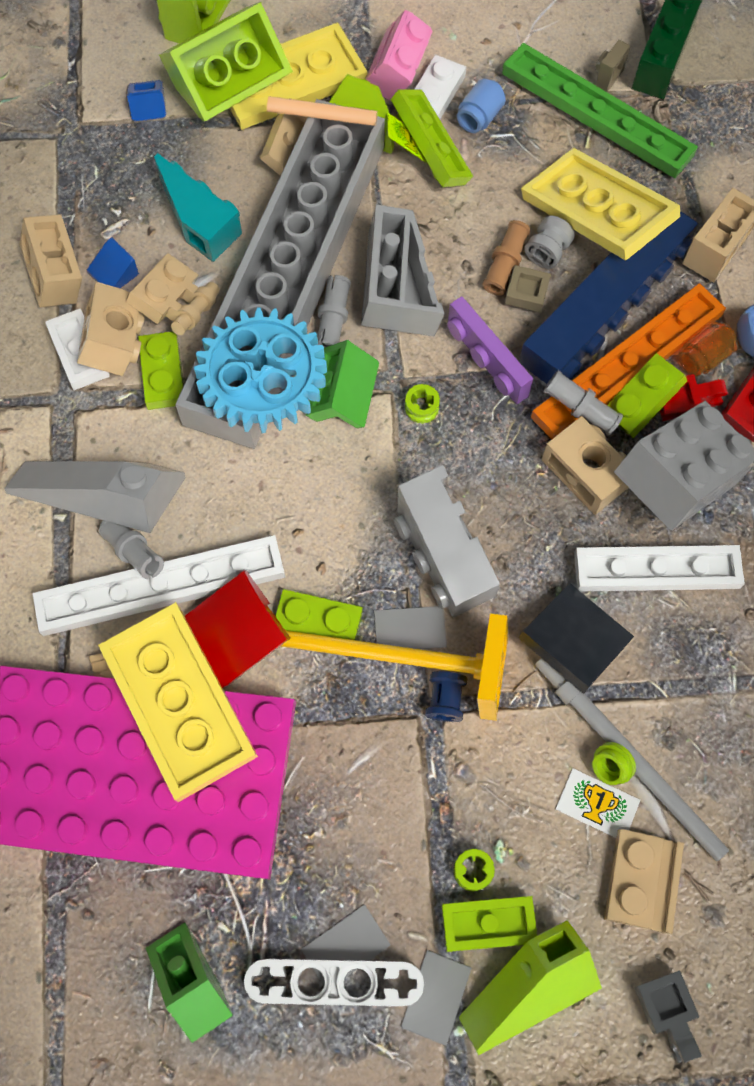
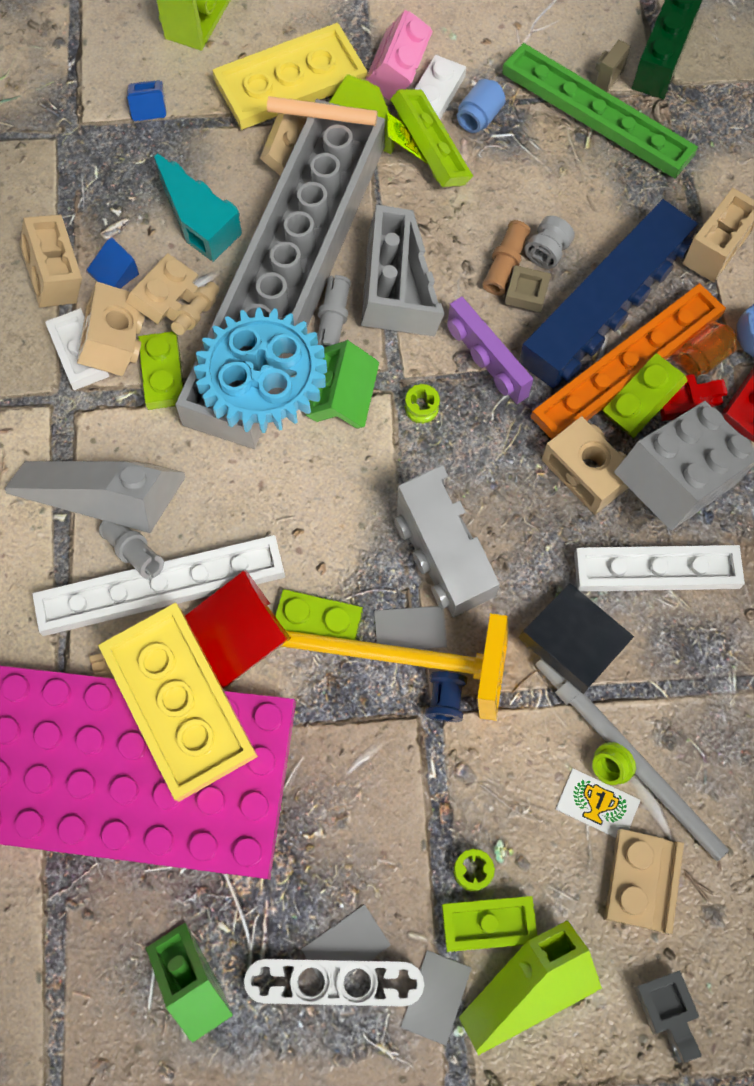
lime slope [159,2,293,122] -> none
light yellow plate [521,148,680,261] -> none
light grey pin [543,370,623,436] -> none

